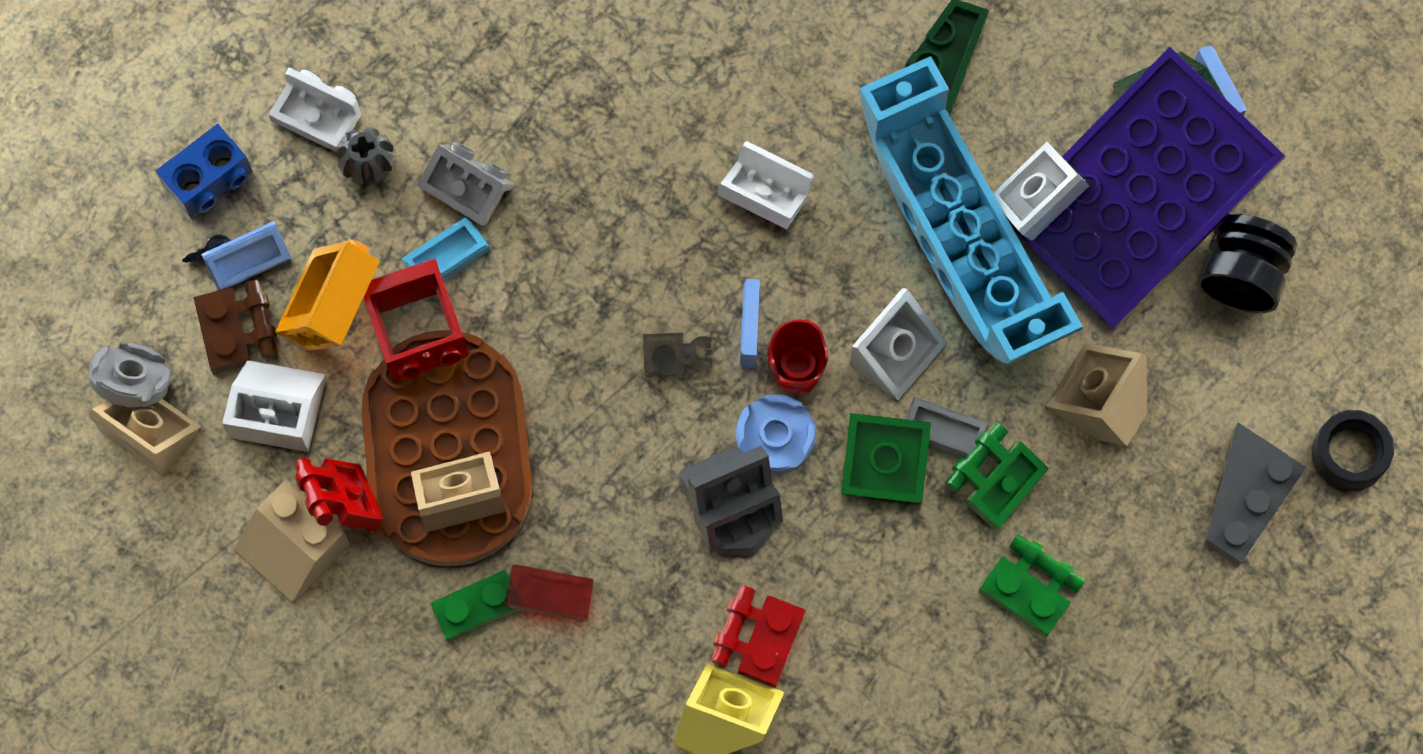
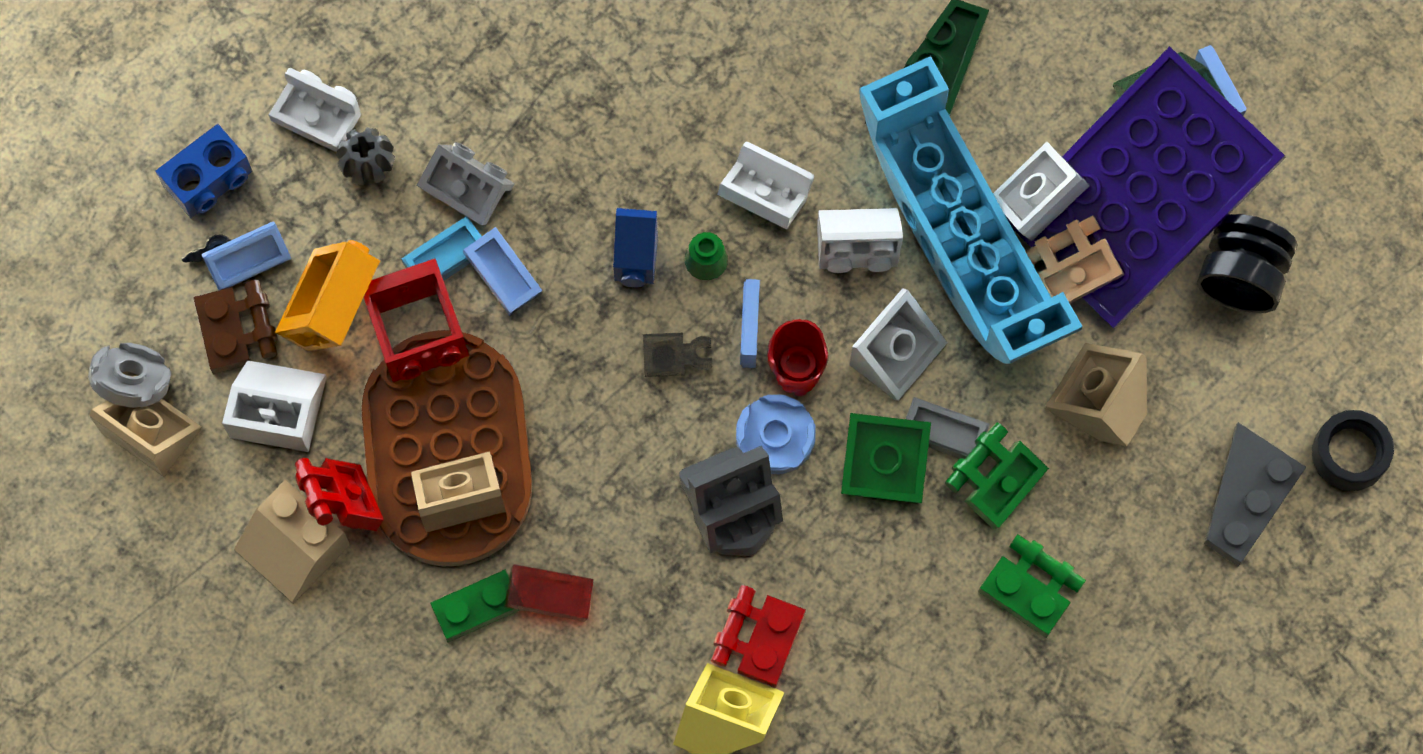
none -> light blue tile [463,227,543,316]
none -> blue slope [613,208,658,287]
none -> green hat [684,232,728,280]
none -> white slope [817,208,903,273]
none -> light nougat plate [1025,215,1124,303]

